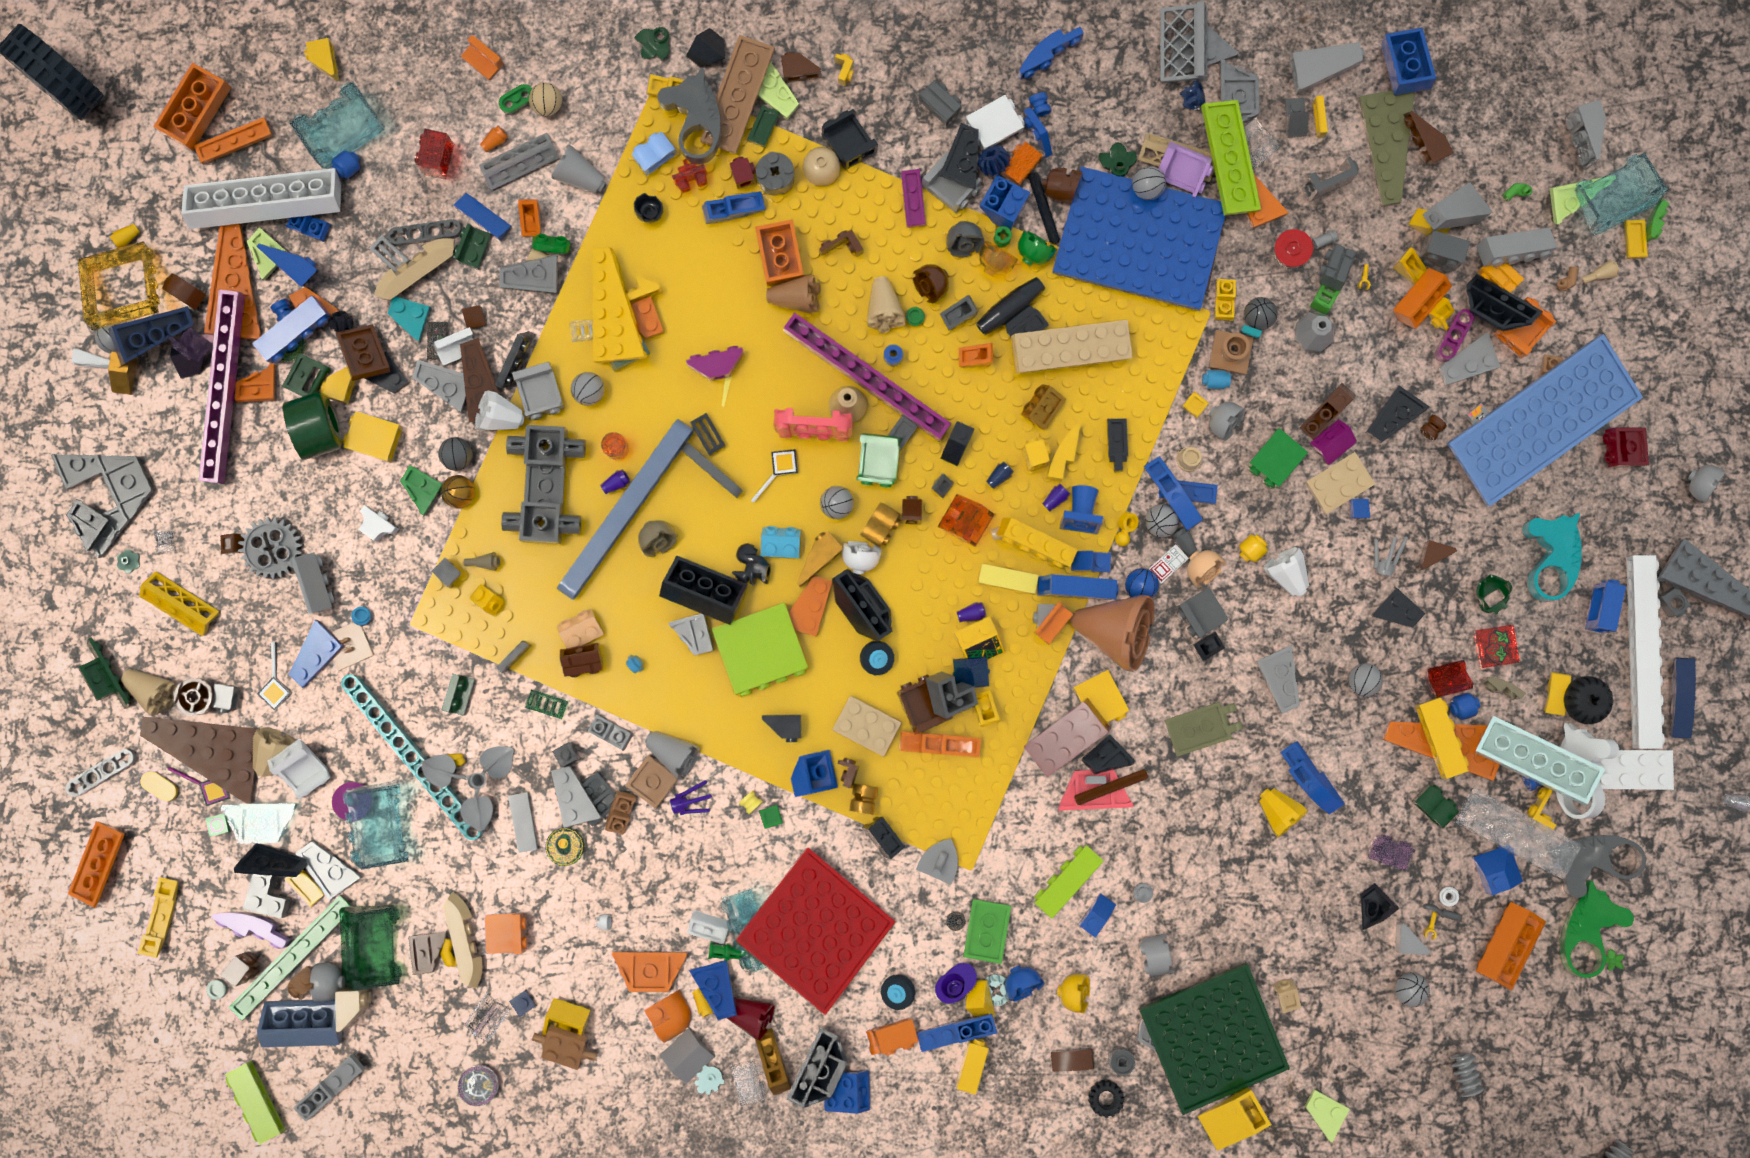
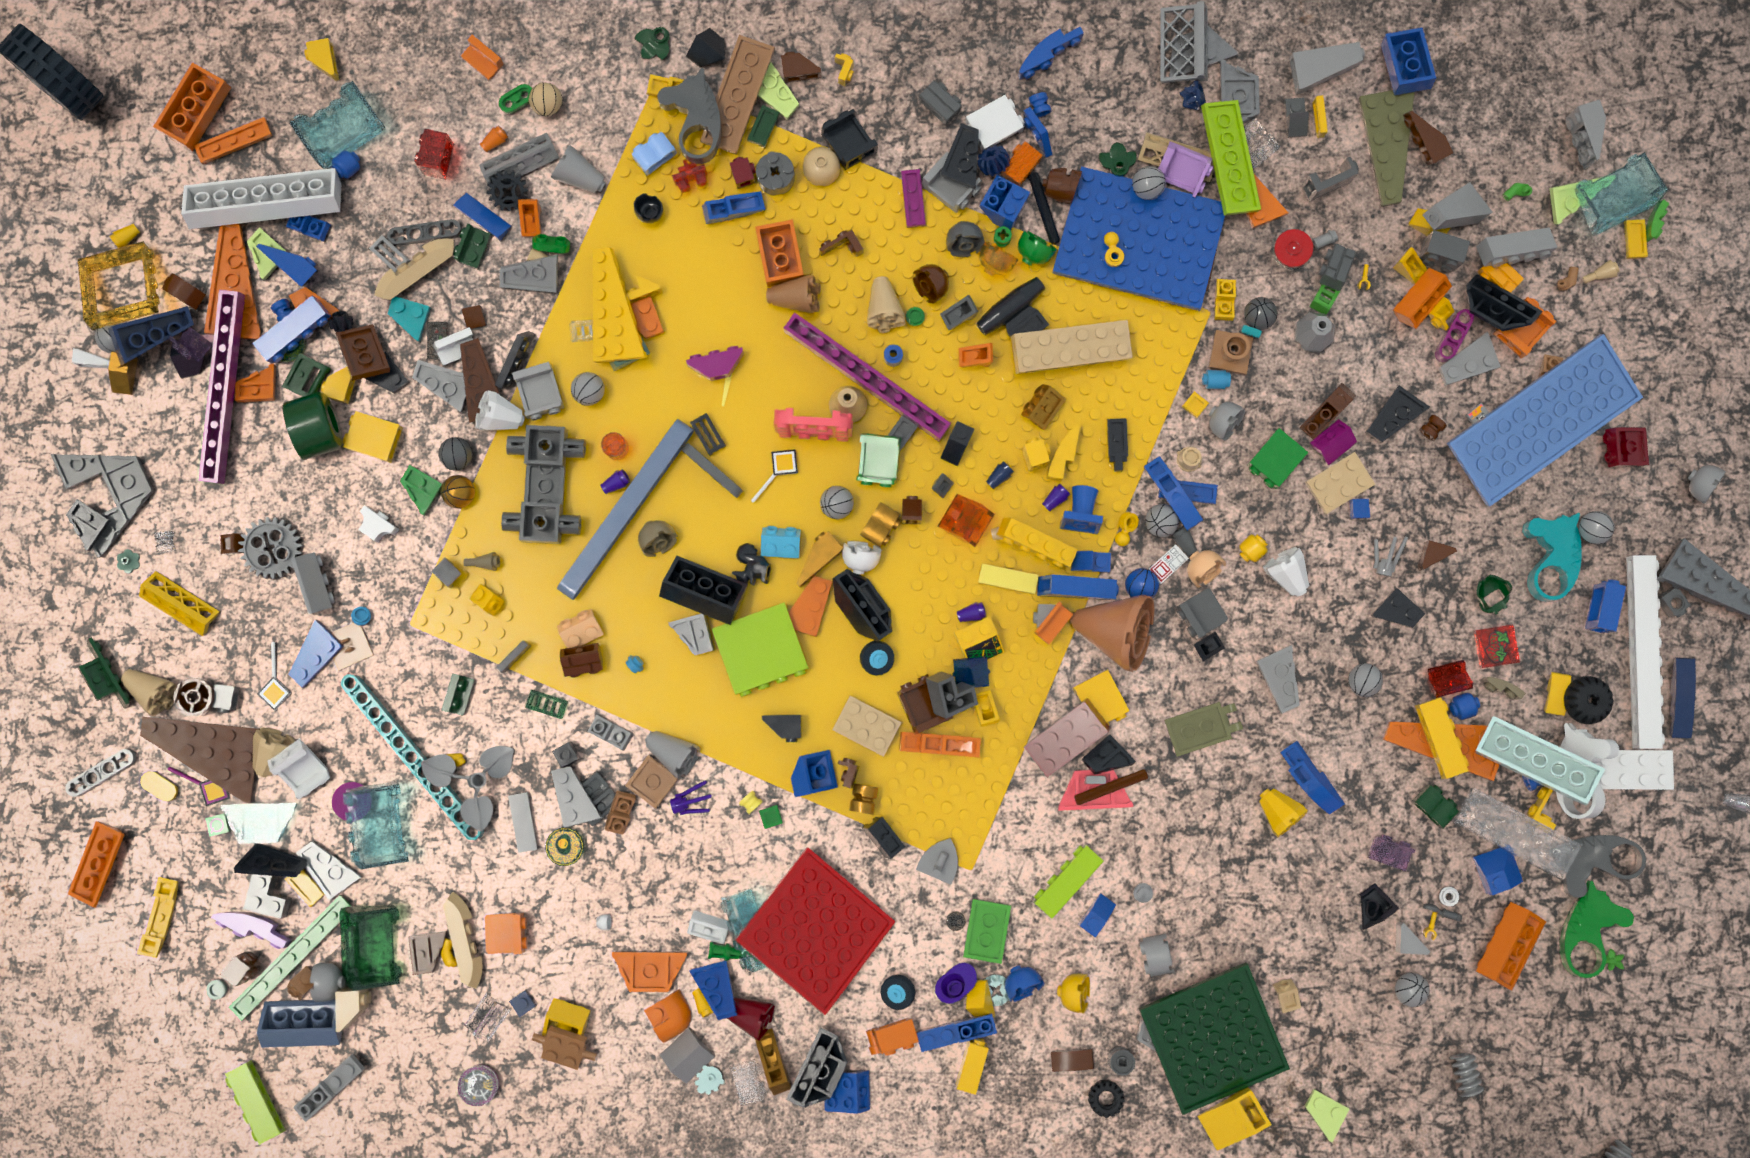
none -> black gear [487,169,528,212]
none -> yellow plate [1104,232,1124,267]
none -> light grey piece [1579,511,1615,545]

